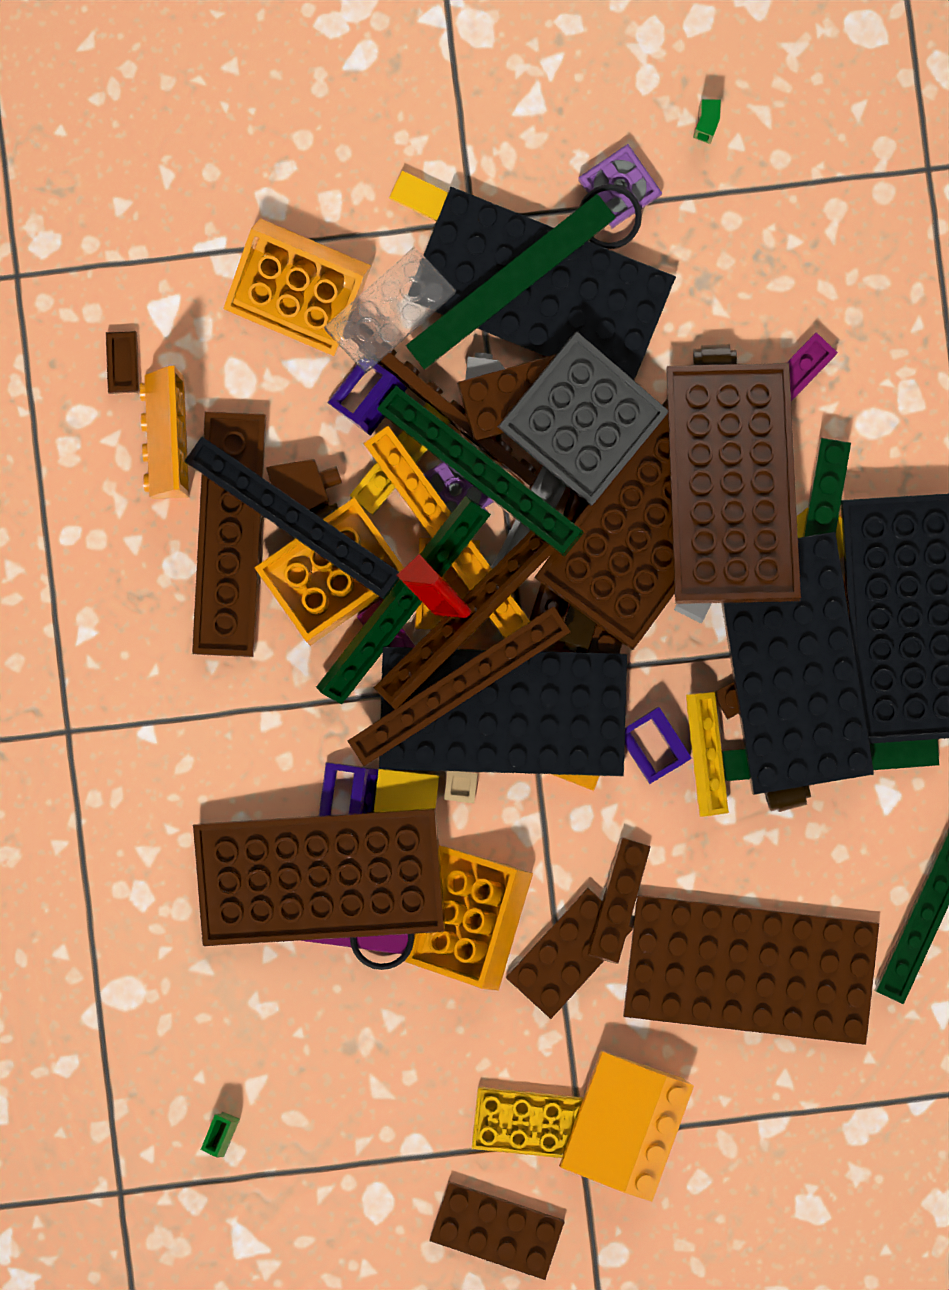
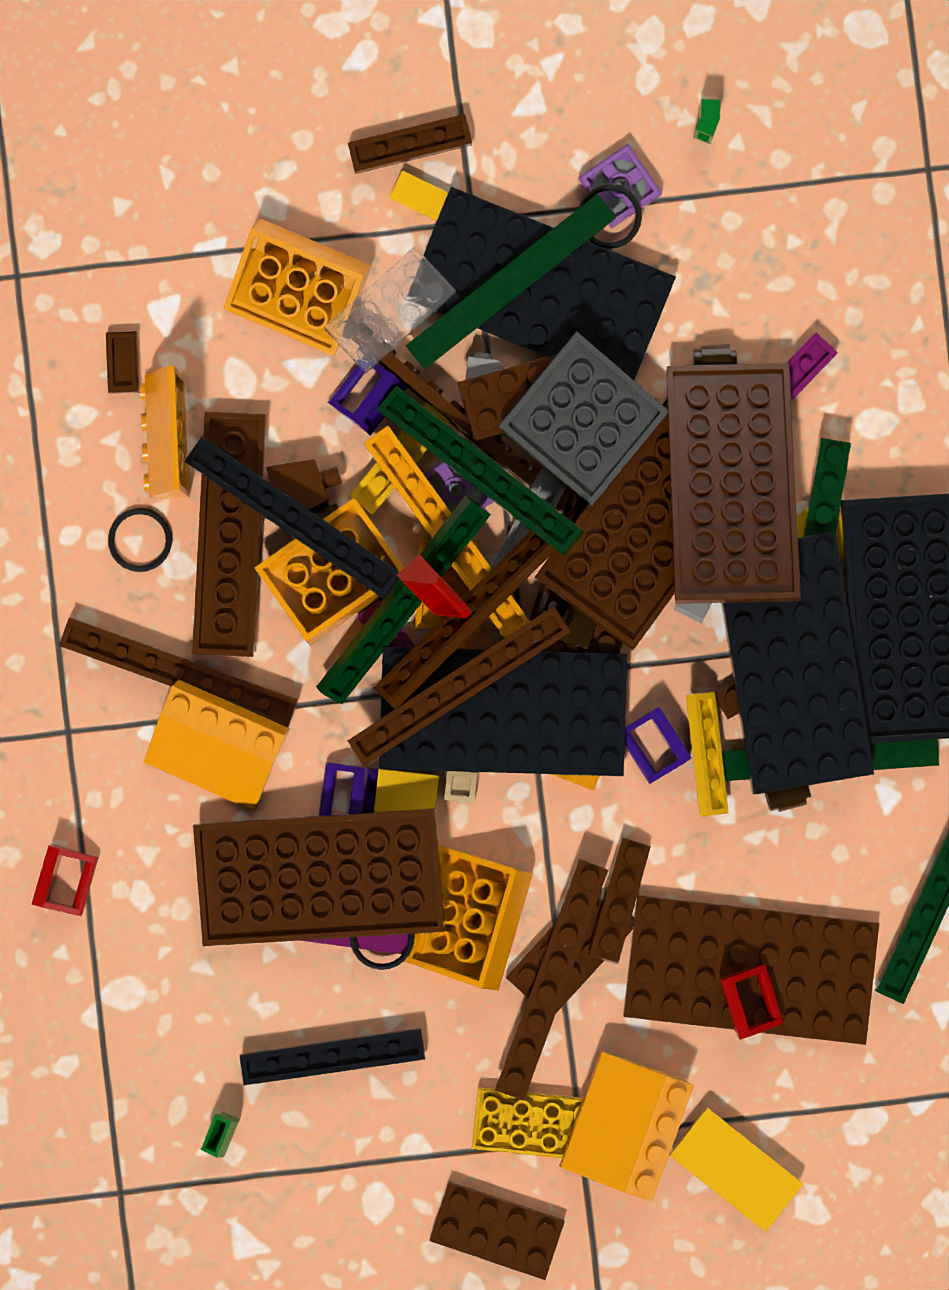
none -> red tile [31,844,99,916]
none -> reddish brown plate [59,617,298,728]
none -> black tyre [108,508,172,572]
none -> light orange slope [143,680,290,811]
none -> black plate [239,1028,425,1086]
none -> reddish brown plate [348,114,472,174]
none -> reddish brown plate [495,859,608,1101]
none -> yellow tile [669,1106,803,1232]
none -> red tile [719,964,784,1040]

